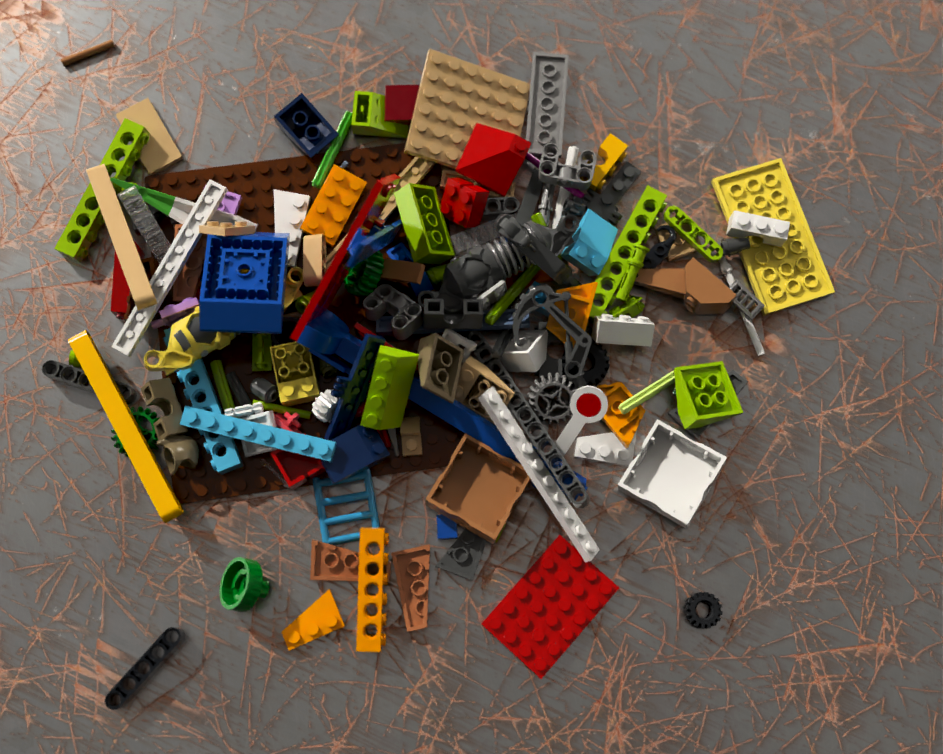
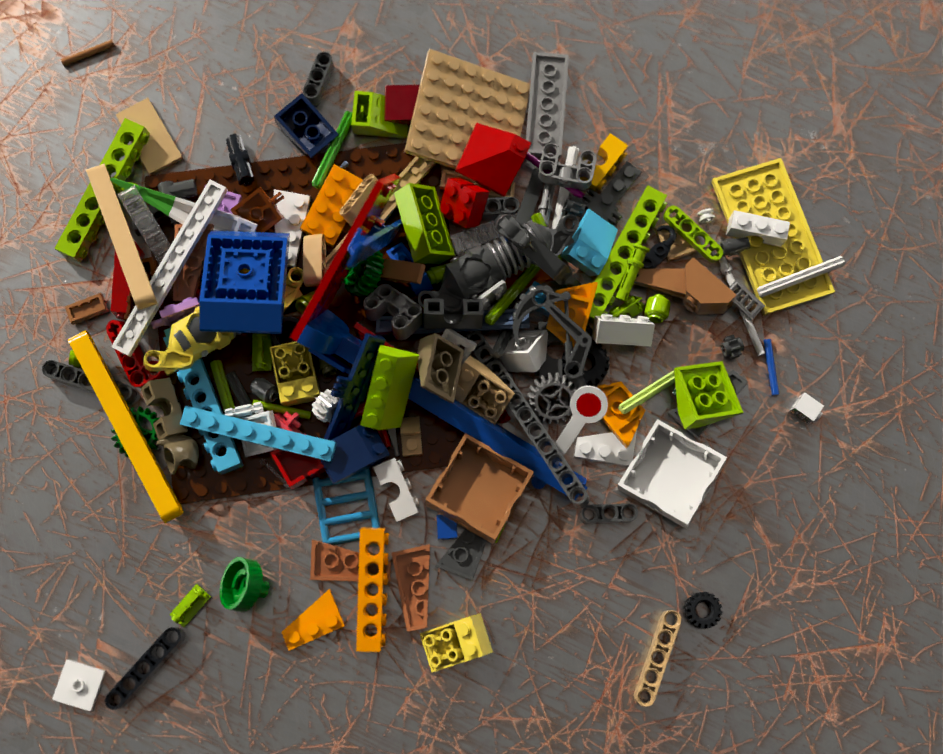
tan plate [199,221,255,236] -> none
white plate [478,387,600,563] -> none
red plate [481,535,619,679] -> none
none -> white plate [52,659,106,711]
none -> medium nougat plate [65,293,109,325]
none -> red beam [106,320,169,388]
none -> dark grey piece [158,179,198,199]
none -> lime hinge [169,584,211,628]
none -> black piece [226,134,255,187]
none -> dark orange plate [230,187,284,232]
none -> dark grey beam [303,52,334,106]
none -> tan beam [339,174,378,226]
none -> white arch [373,458,420,522]
none -> light yellow slope [420,613,493,672]
none -> dark grey beam [579,503,638,524]
none -> tan beam [634,610,681,707]
none -> lime head [644,294,671,323]
none -> white bush [697,208,716,223]
none -> dark grey gear [720,334,744,360]
none -> white axle [757,256,845,297]
none -> blue bar [763,339,780,396]
none -> white brick [789,393,824,424]

